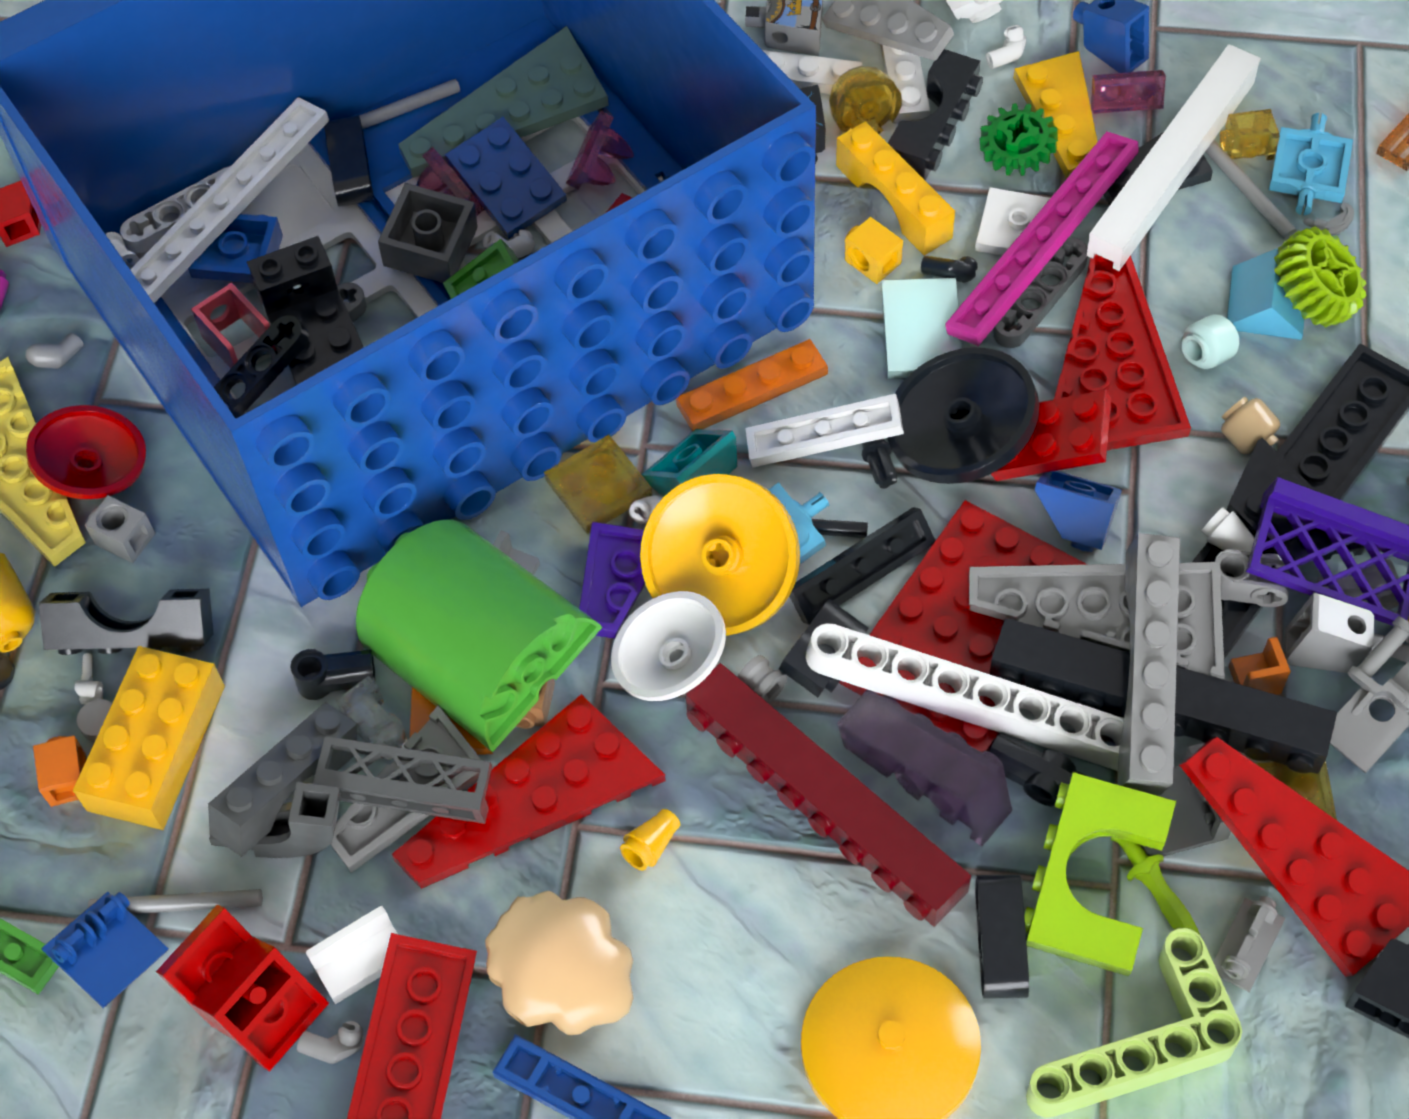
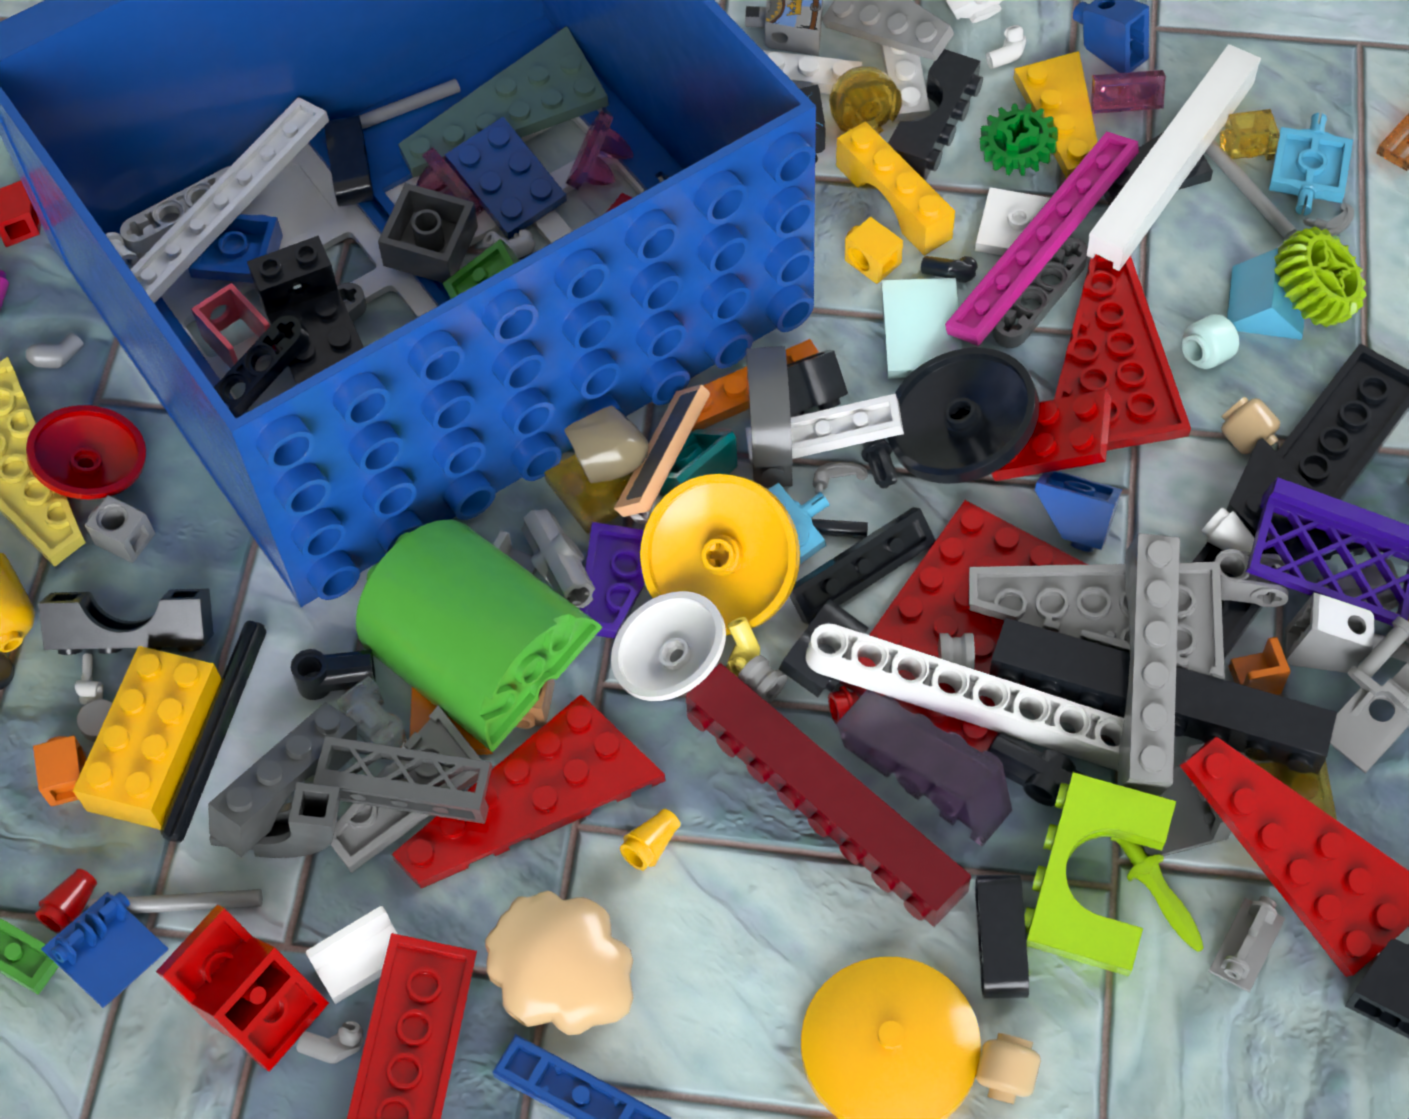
yellowish green beam [1026,928,1242,1118] -> none
none -> red cone [35,869,98,934]
none -> black axle [160,620,267,843]
none -> light grey piece [521,508,595,608]
none -> dark tan piece [565,406,648,483]
none -> light nougat tile [614,384,710,517]
none -> light yellow arm [726,617,760,677]
none -> dark grey arch [746,346,793,488]
none -> black brick [787,350,848,417]
none -> light grey piece [812,461,868,494]
none -> red plate [828,686,861,726]
none -> light grey wheel [938,633,975,669]
none -> tan head [976,1033,1041,1104]

